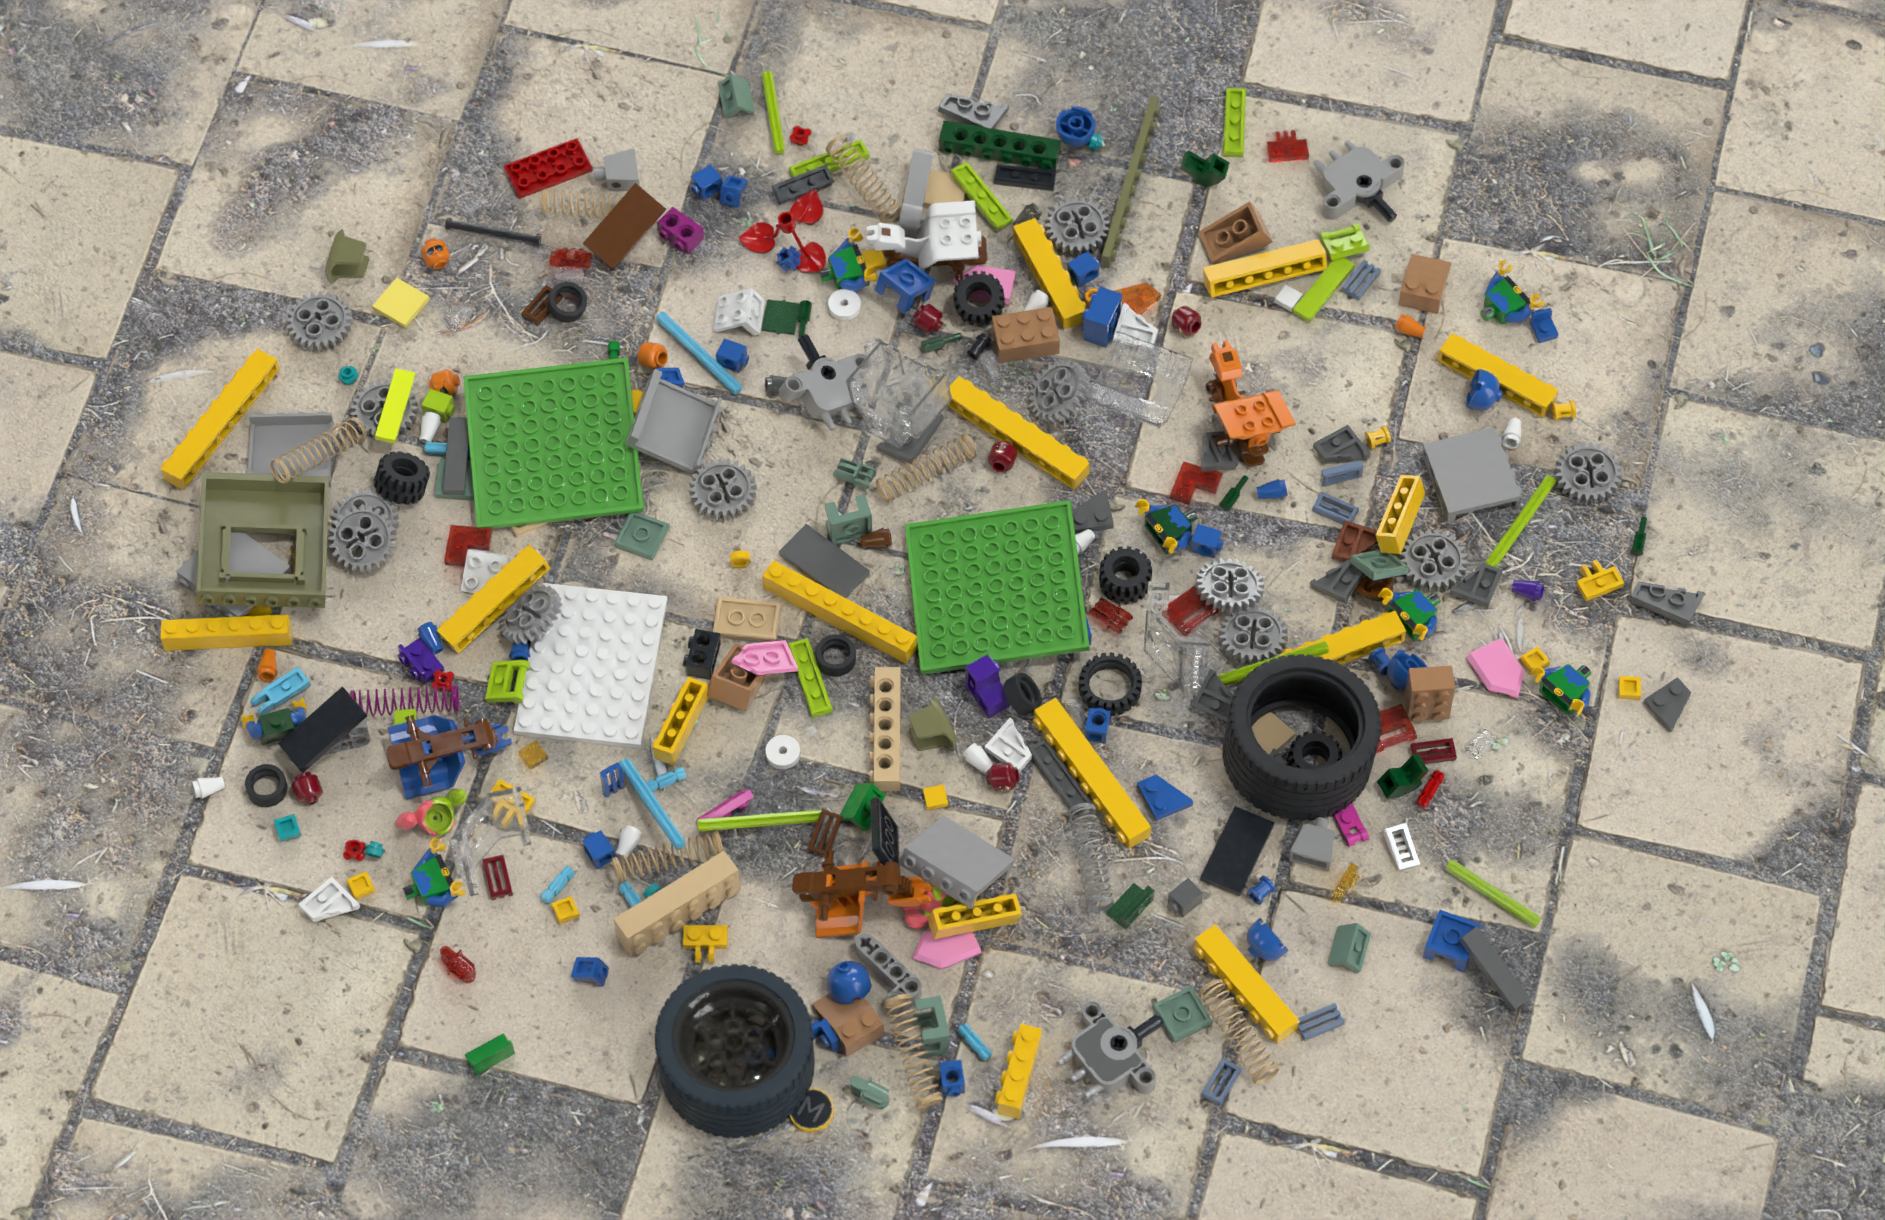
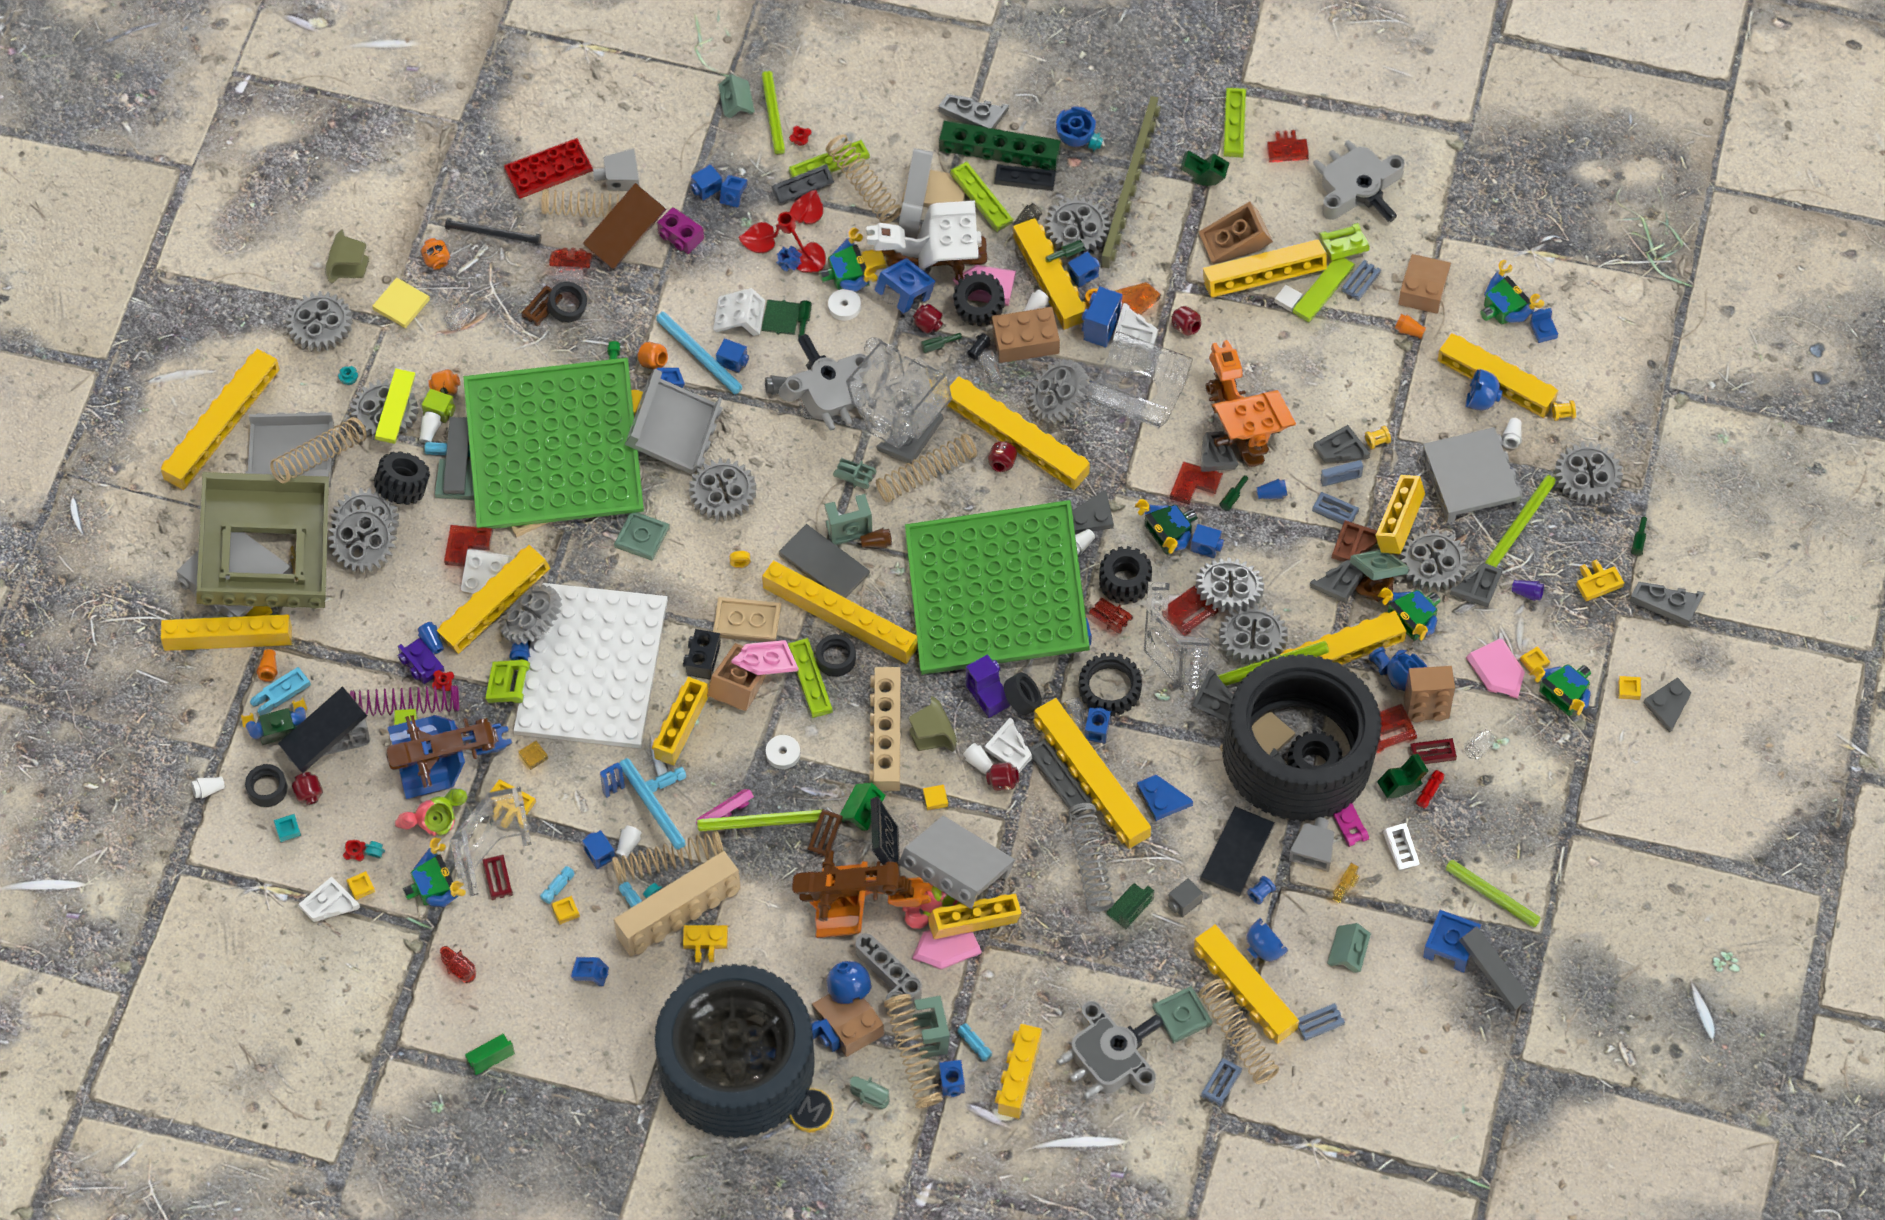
none -> dark green axle [1045,239,1085,262]

